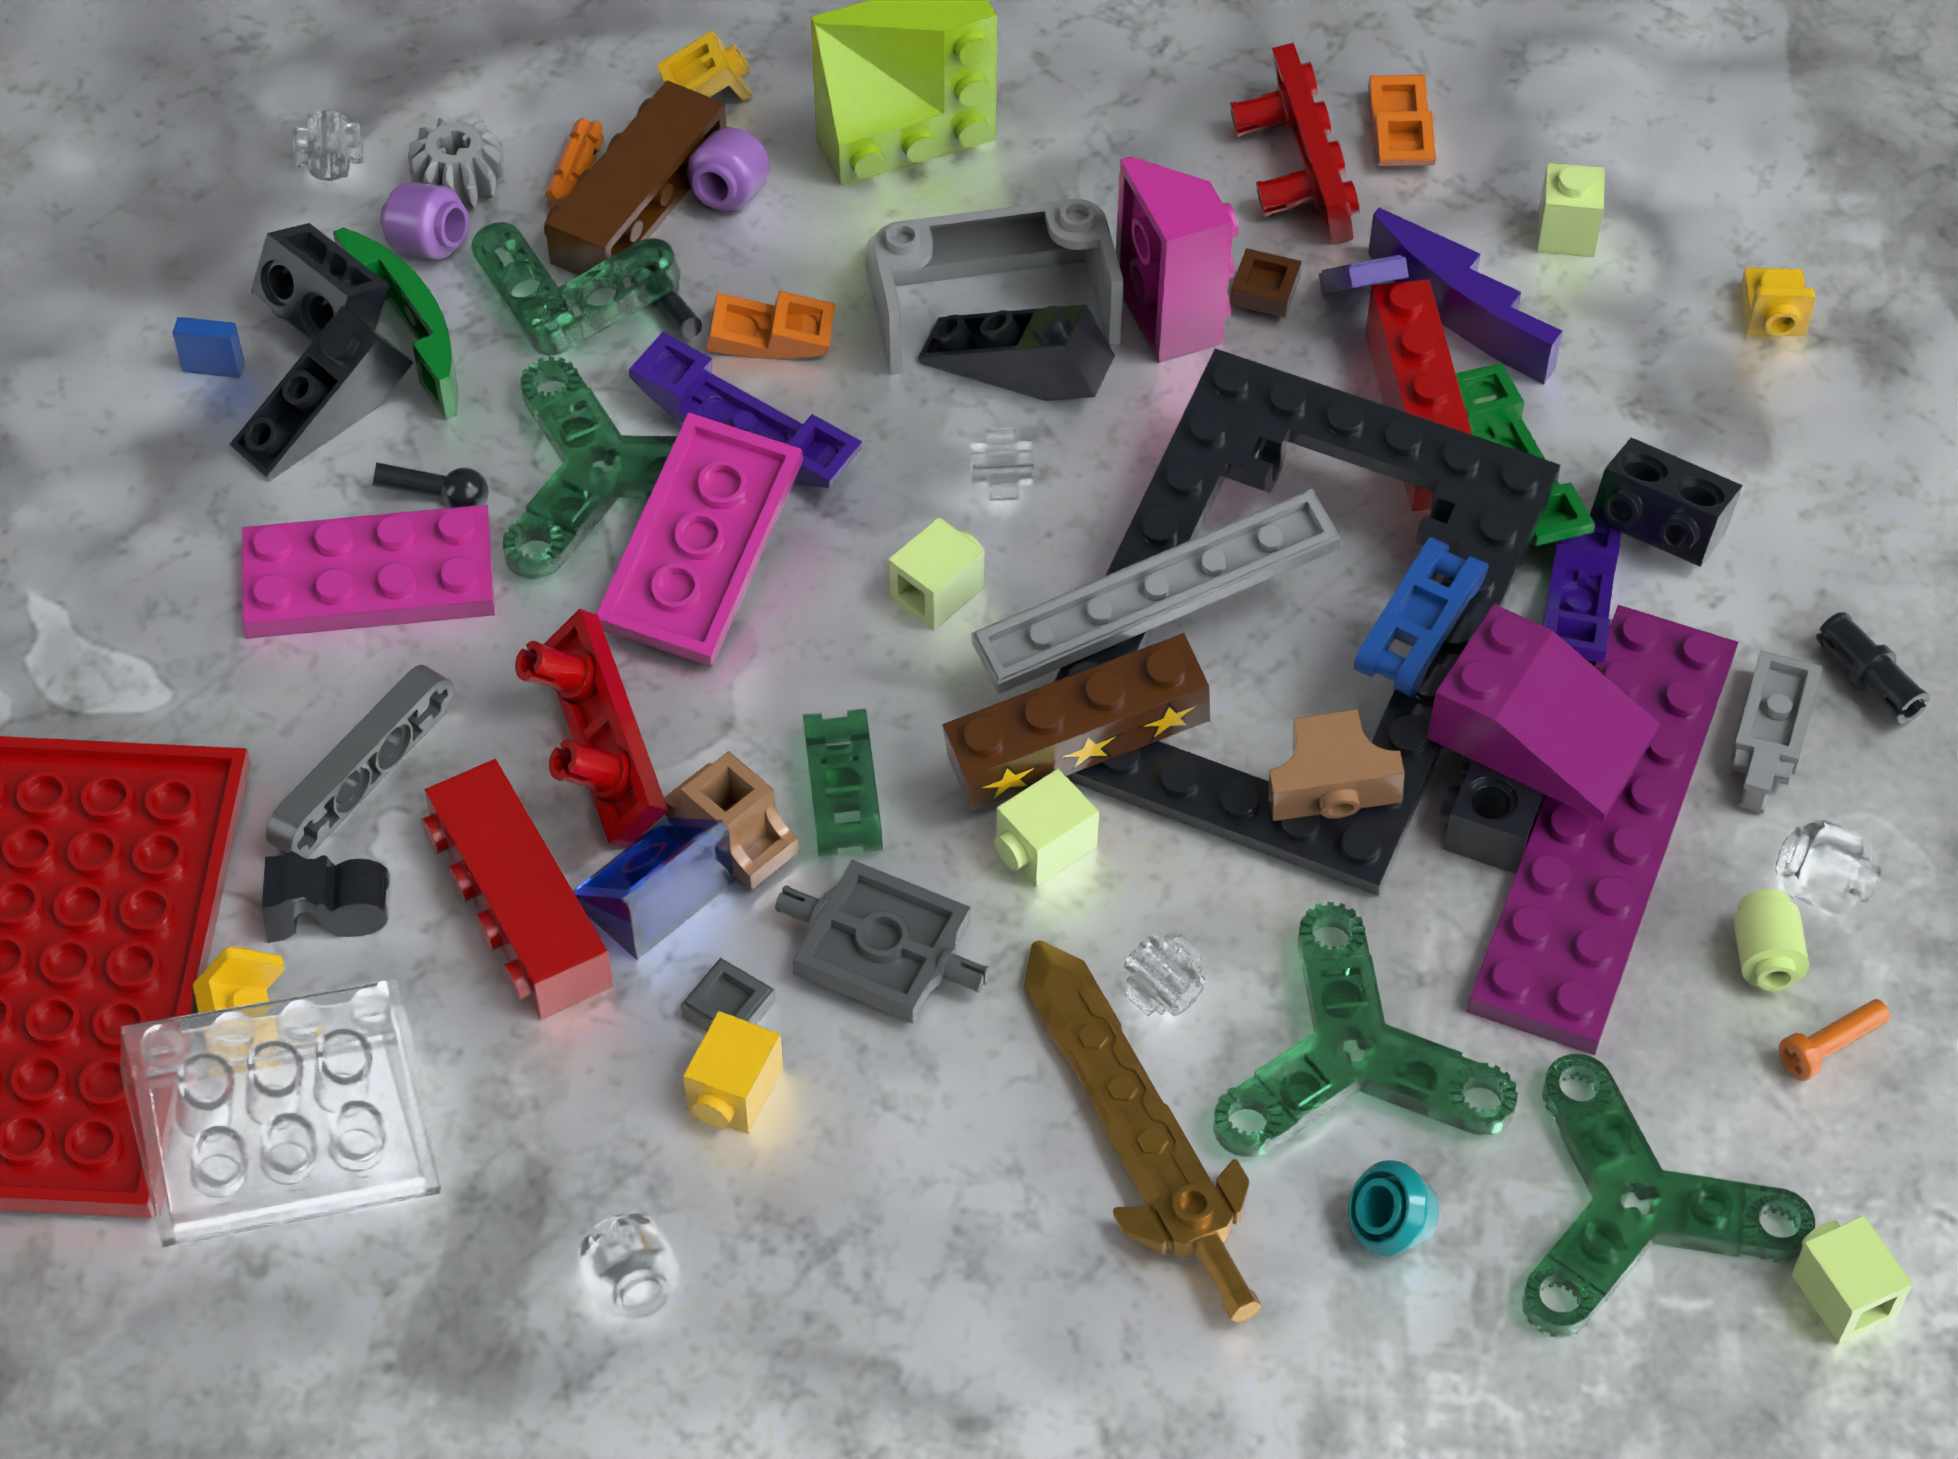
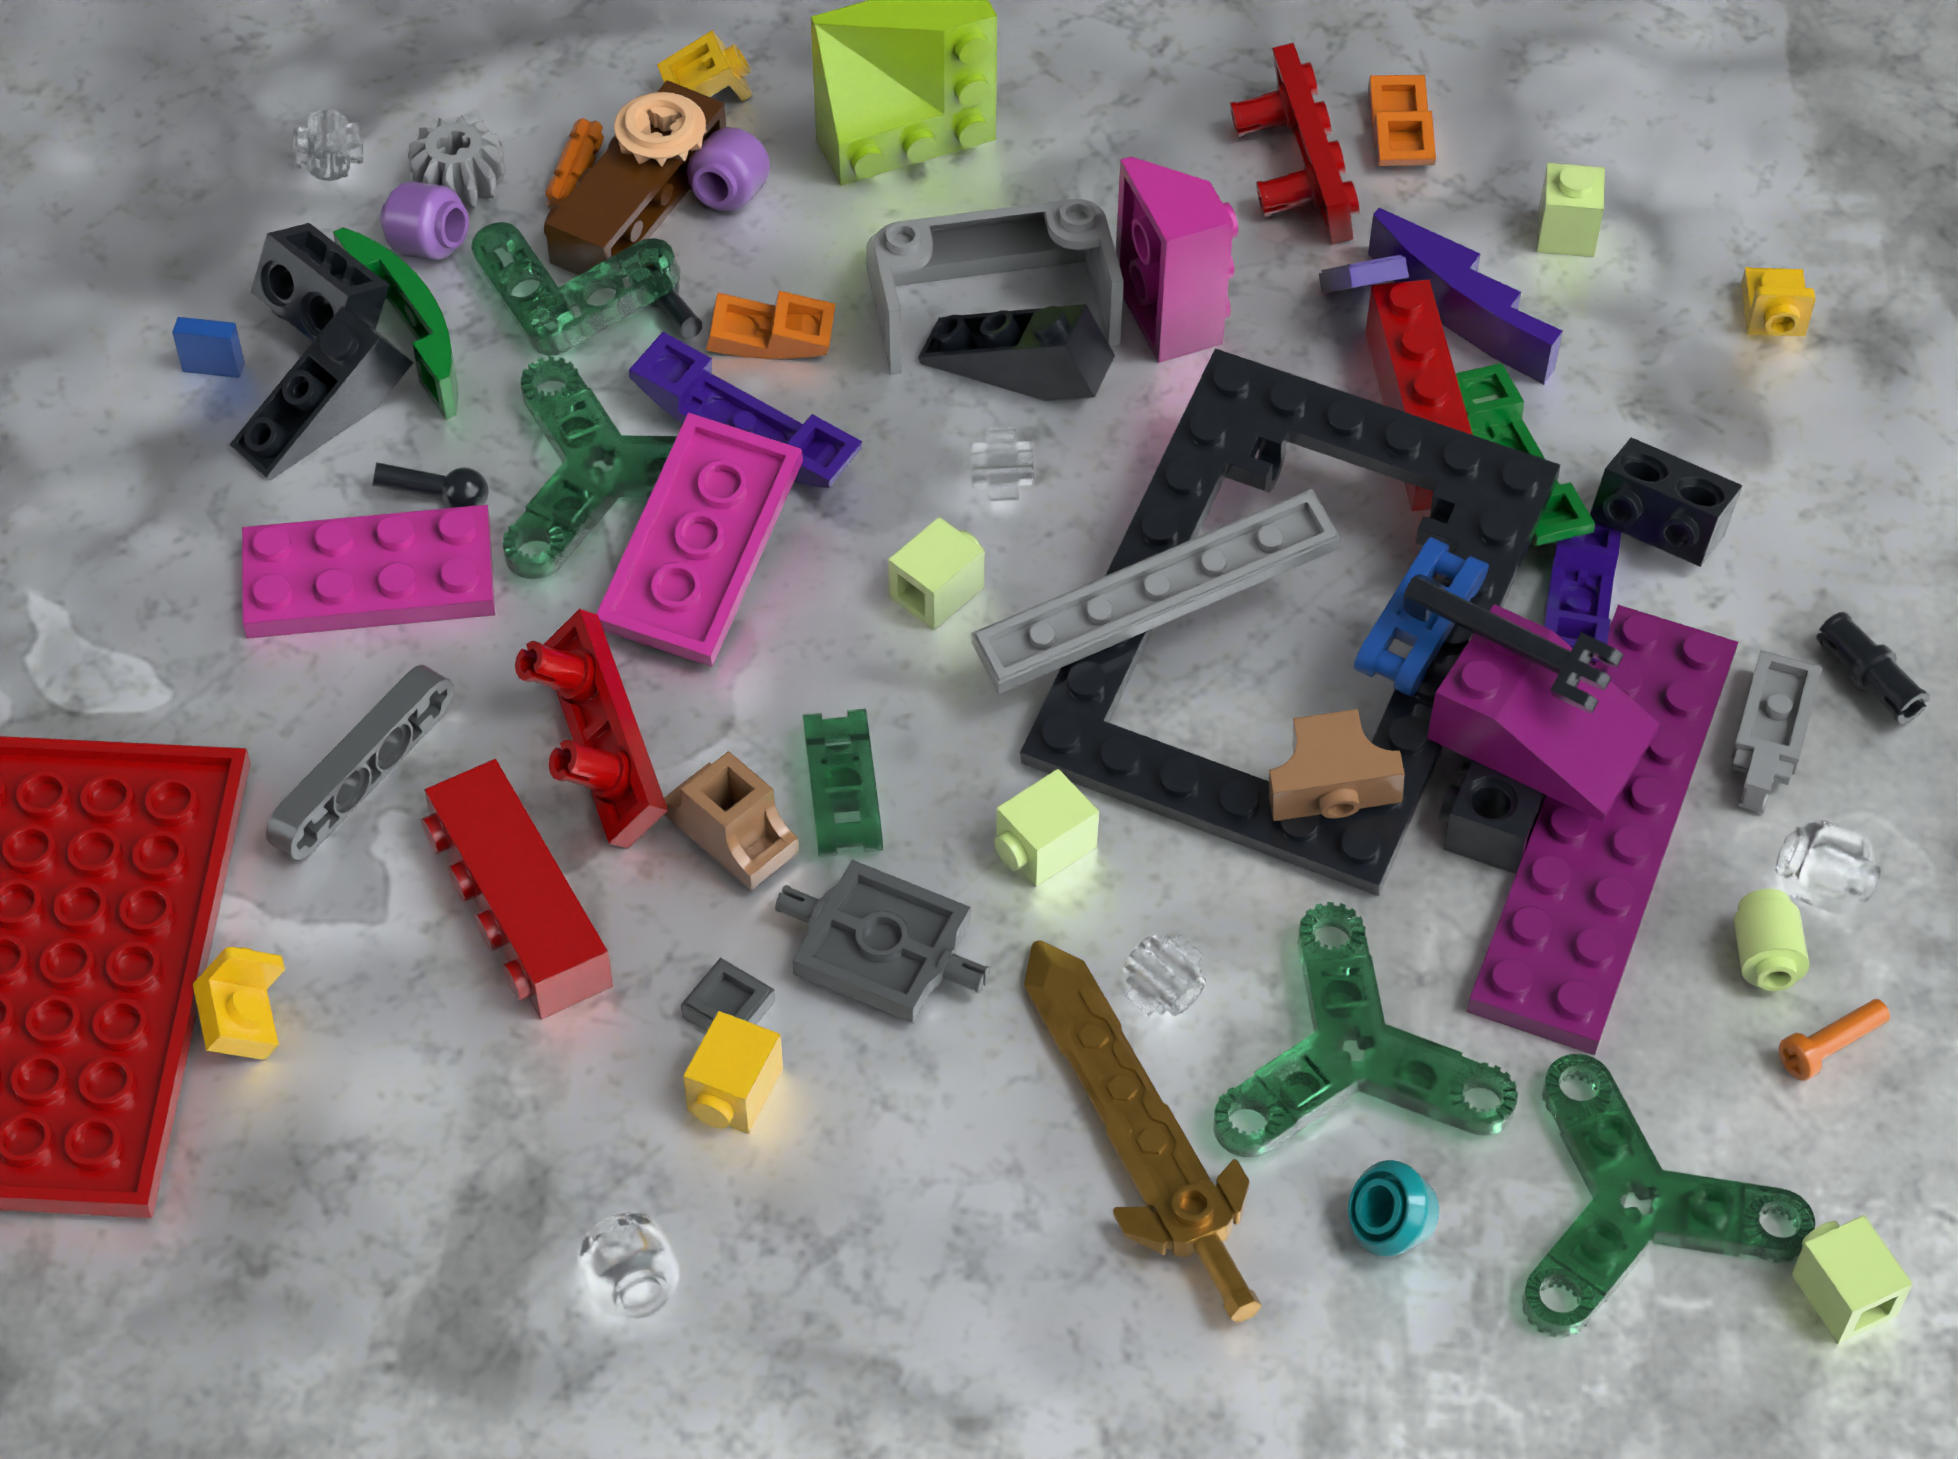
clear slope [121,979,441,1247] -> none
black leg [262,851,390,943] -> none
clear blue slope [573,818,734,960] -> none
reddish brown brick [942,633,1210,812] -> none
reddish brown plate [1230,248,1302,318] -> none
none -> light nougat gear [614,92,707,167]
none -> black hinge [1403,574,1624,714]

